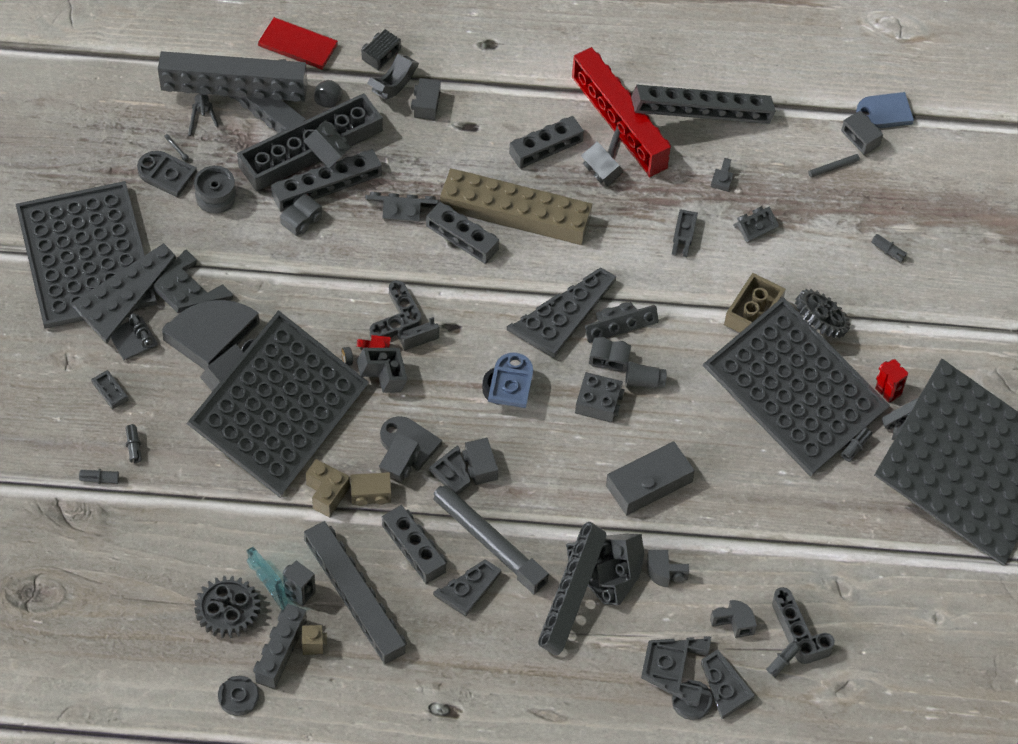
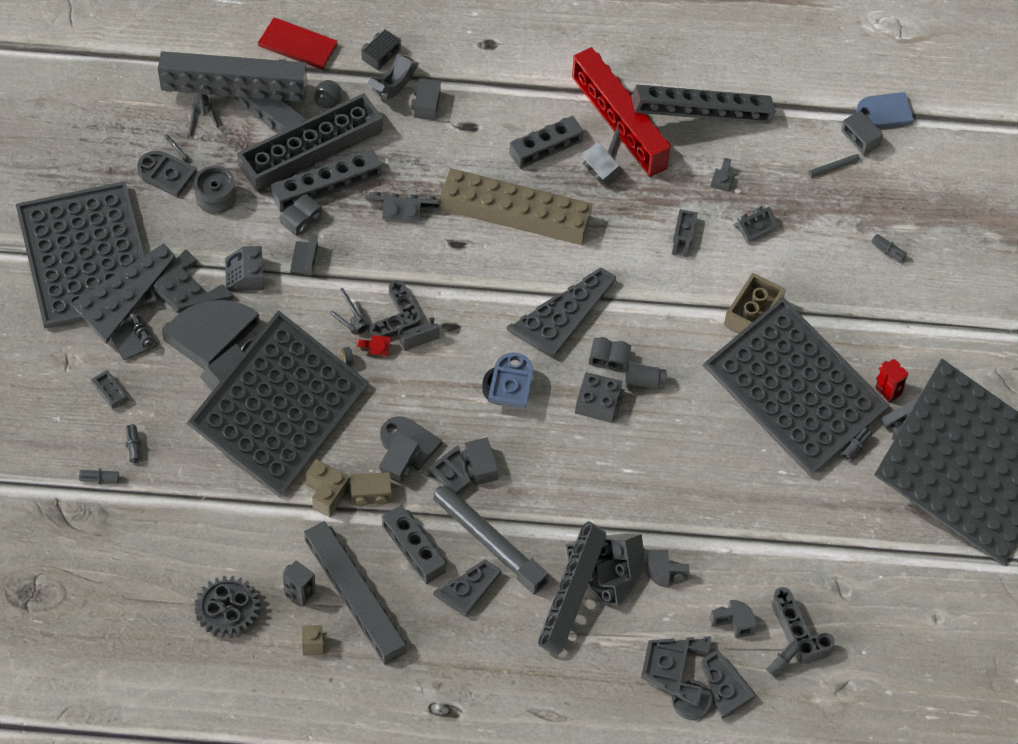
dark grey tile [218,675,259,716] -> none
clear light blue wing [246,547,288,610] -> none
dark grey brick [253,603,307,690] -> none
dark grey brick [304,120,351,168] -> none
dark grey brick [357,348,408,393] -> none
dark grey brick [426,202,499,264] -> none
dark grey bracket [585,302,659,343] -> none
dark grey brick [606,441,695,516] -> none
dark grey gear [795,289,851,339] -> none
none -> dark grey slope [225,246,264,291]
none -> dark grey panel [290,234,318,276]
none -> dark grey plant [330,288,370,334]

